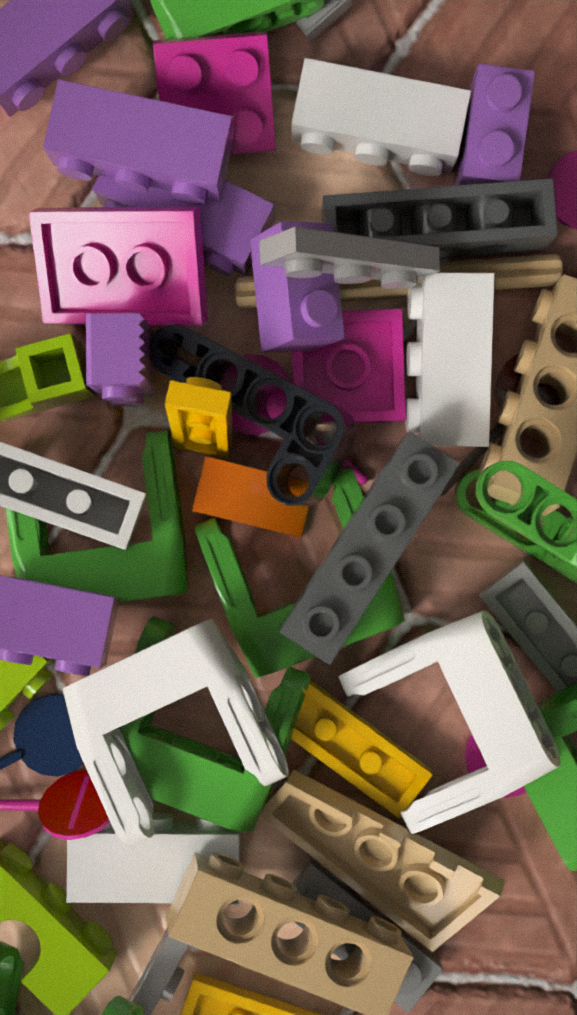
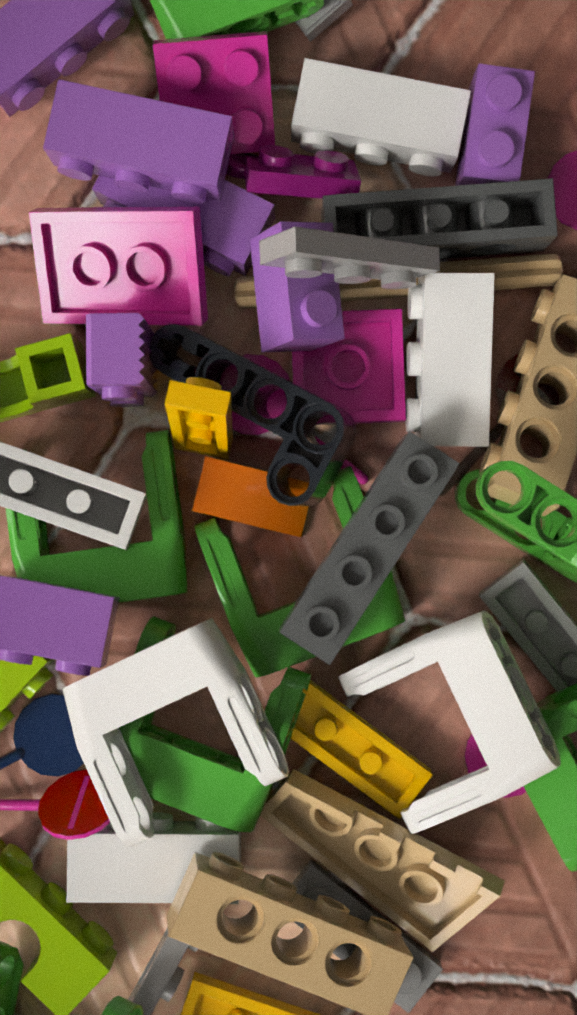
none -> magenta hinge [226,145,362,199]

